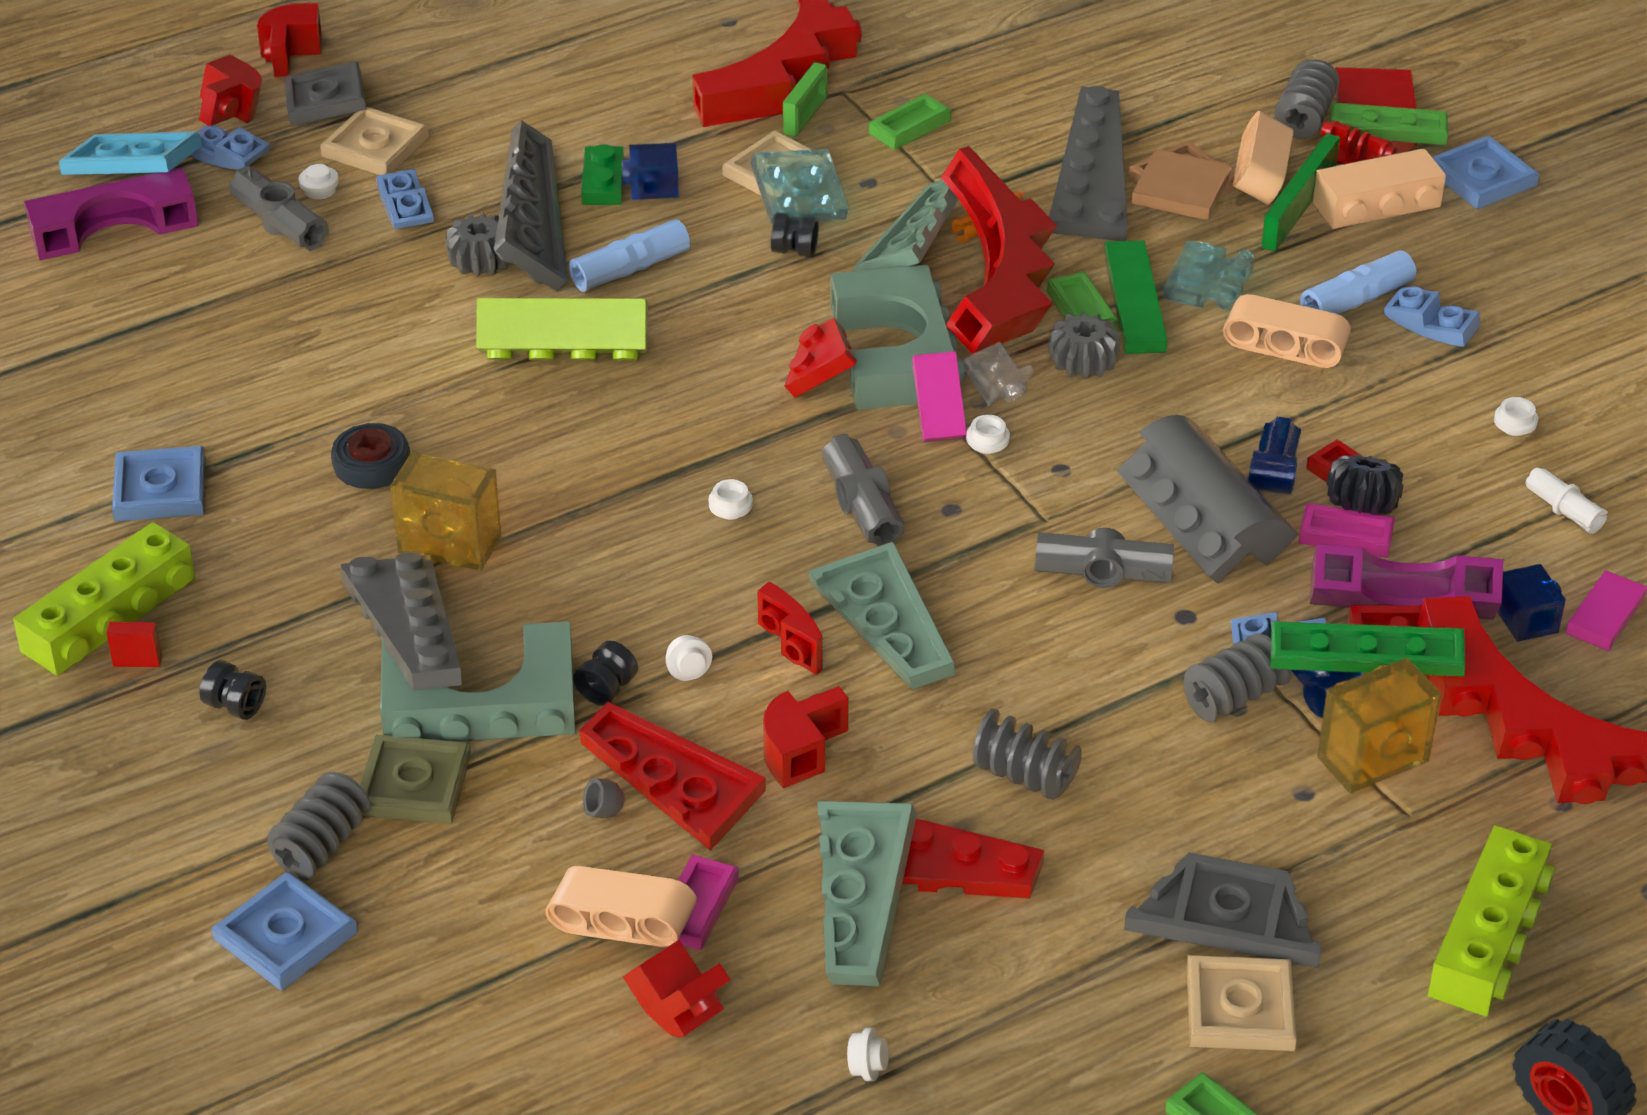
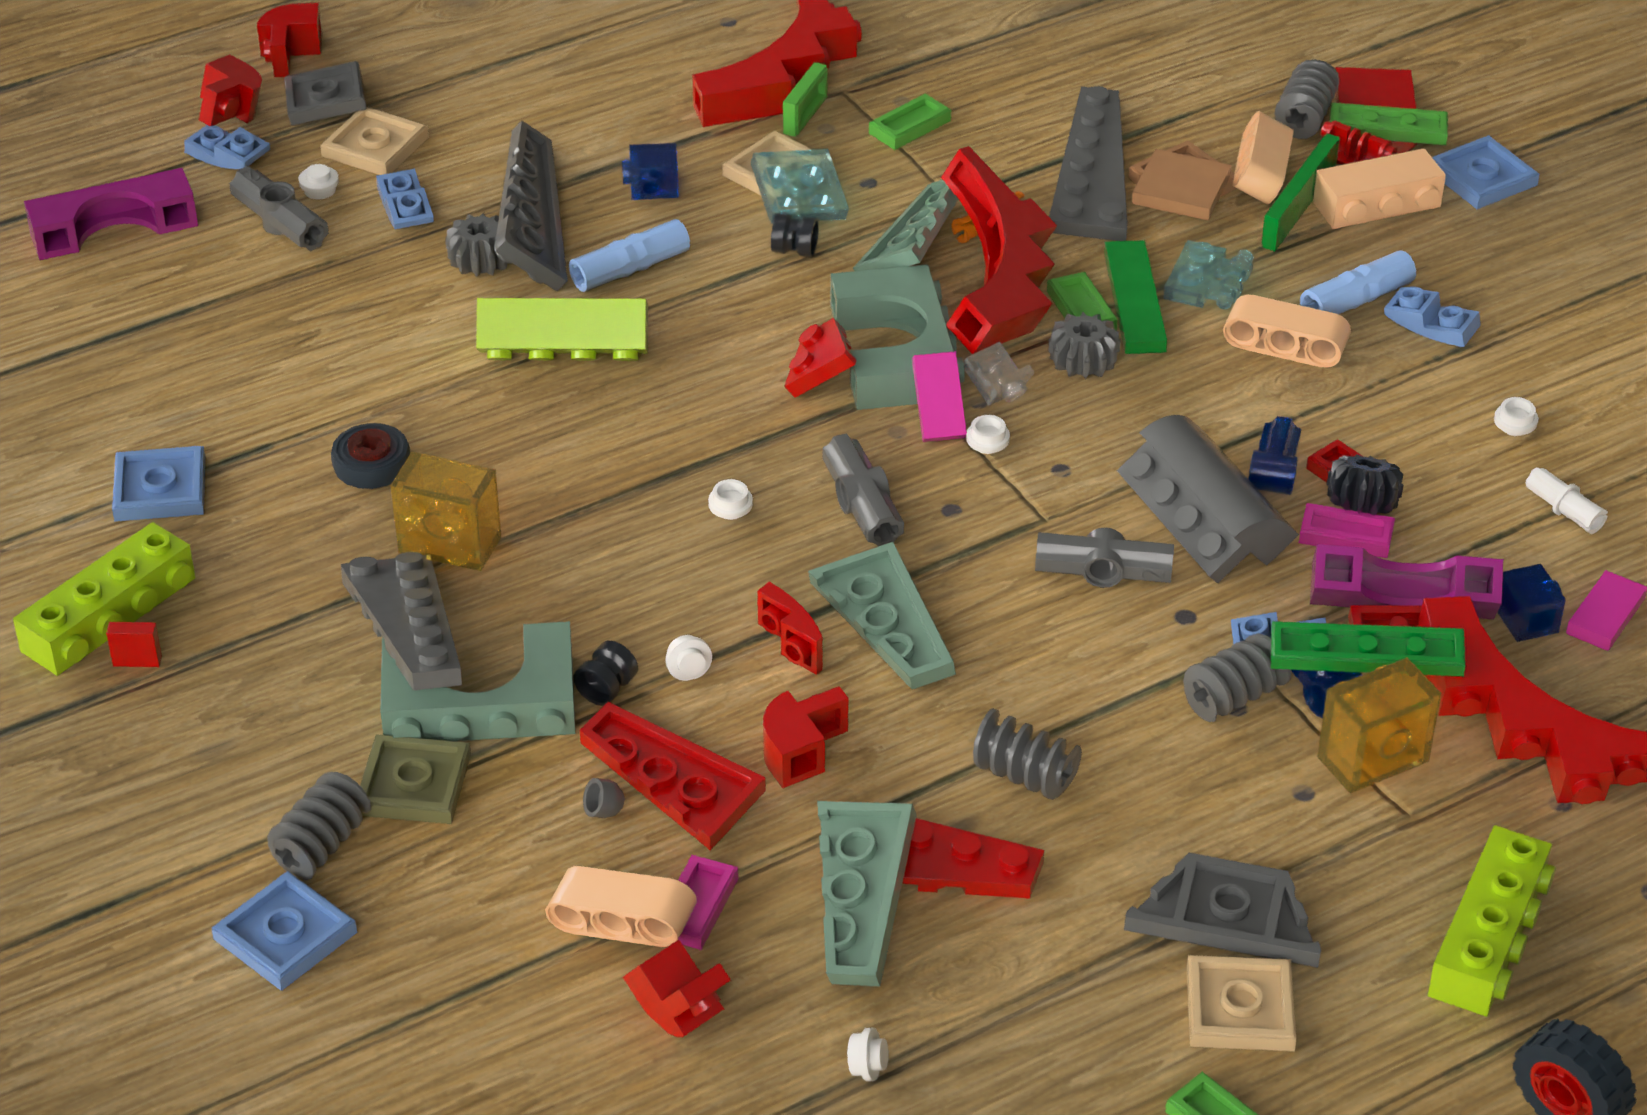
medium azure tile [59,131,202,175] -> none
black wheel [199,660,266,720] -> none
green plate [581,144,624,205] -> none

